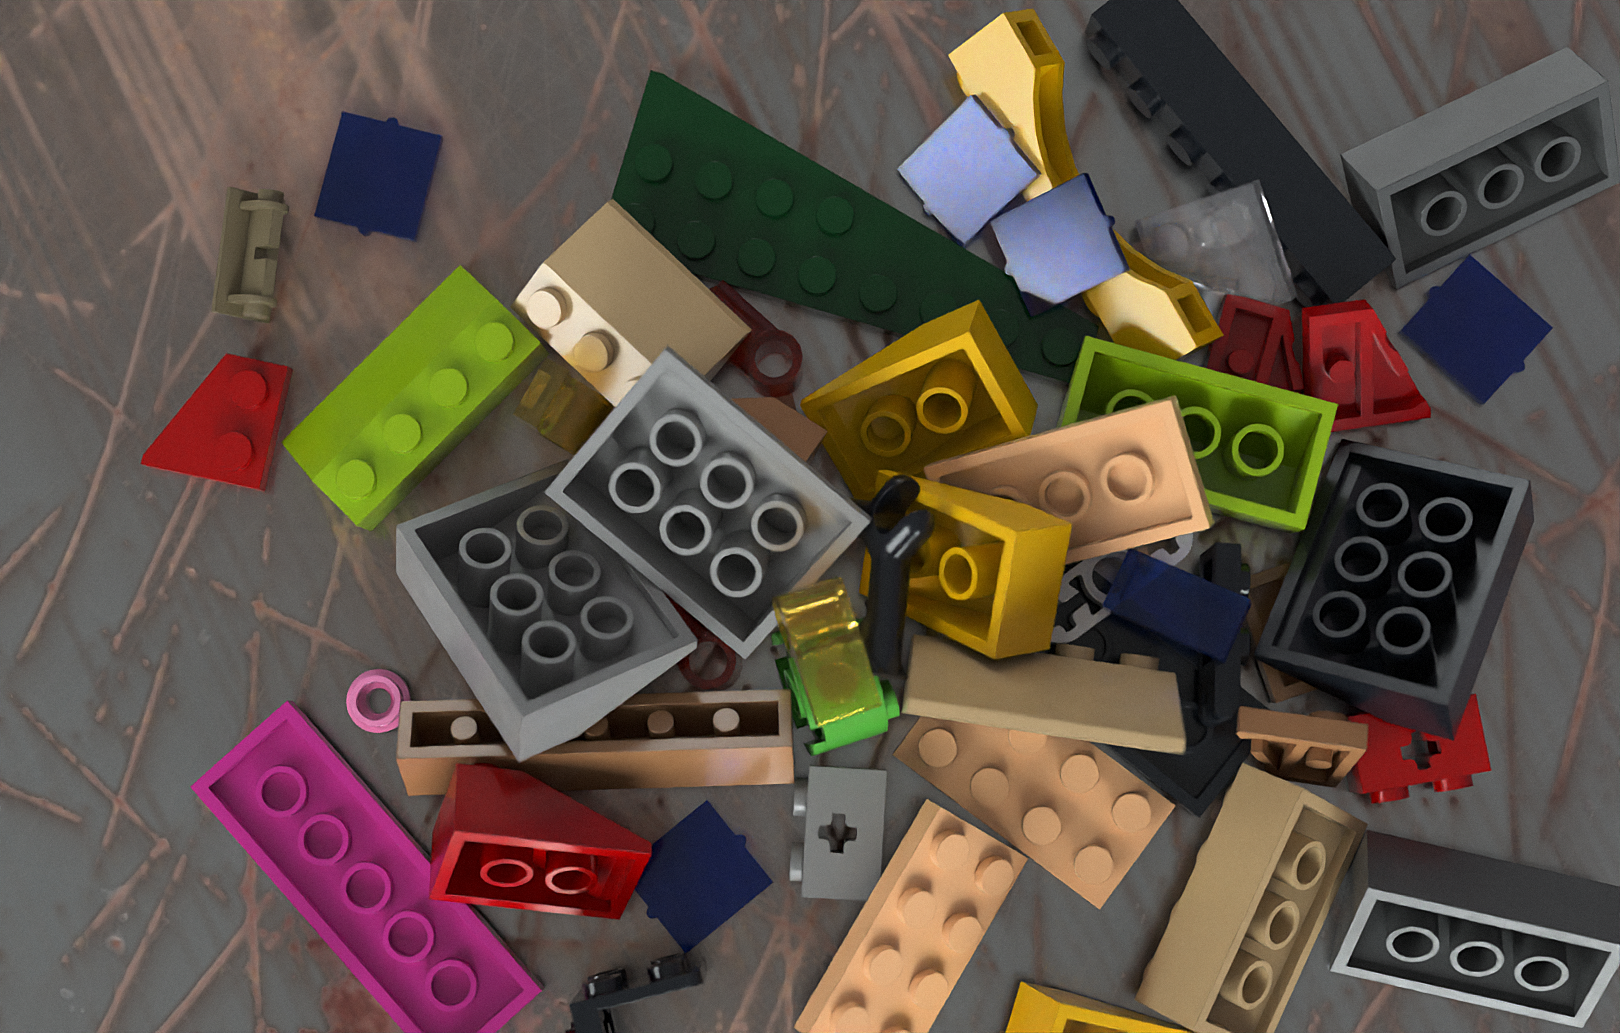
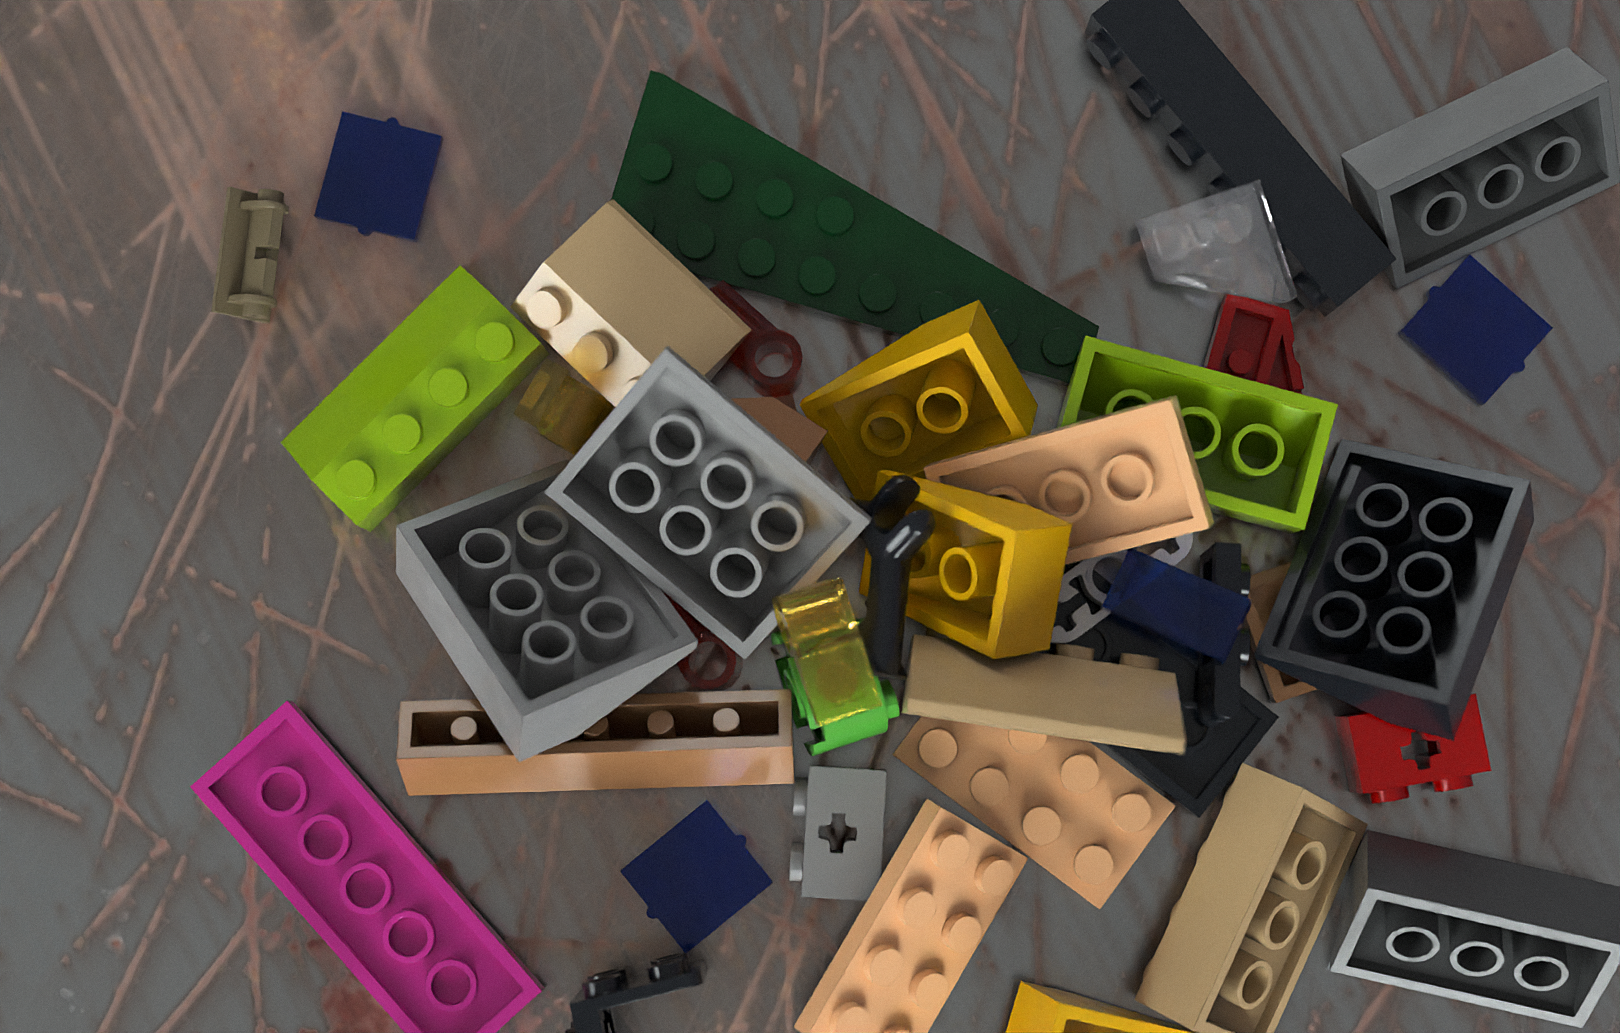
red wing [141,353,293,491] -> none
bright pink plate [346,669,412,733] -> none
red slope [429,763,652,920] -> none
clear blue piece [897,94,1041,247] -> none
yellow arch [948,8,1224,361] -> none
clear blue piece [990,173,1130,317] -> none
medium nougat wing [1237,706,1368,788] -> none
red wing [1302,299,1431,432] -> none

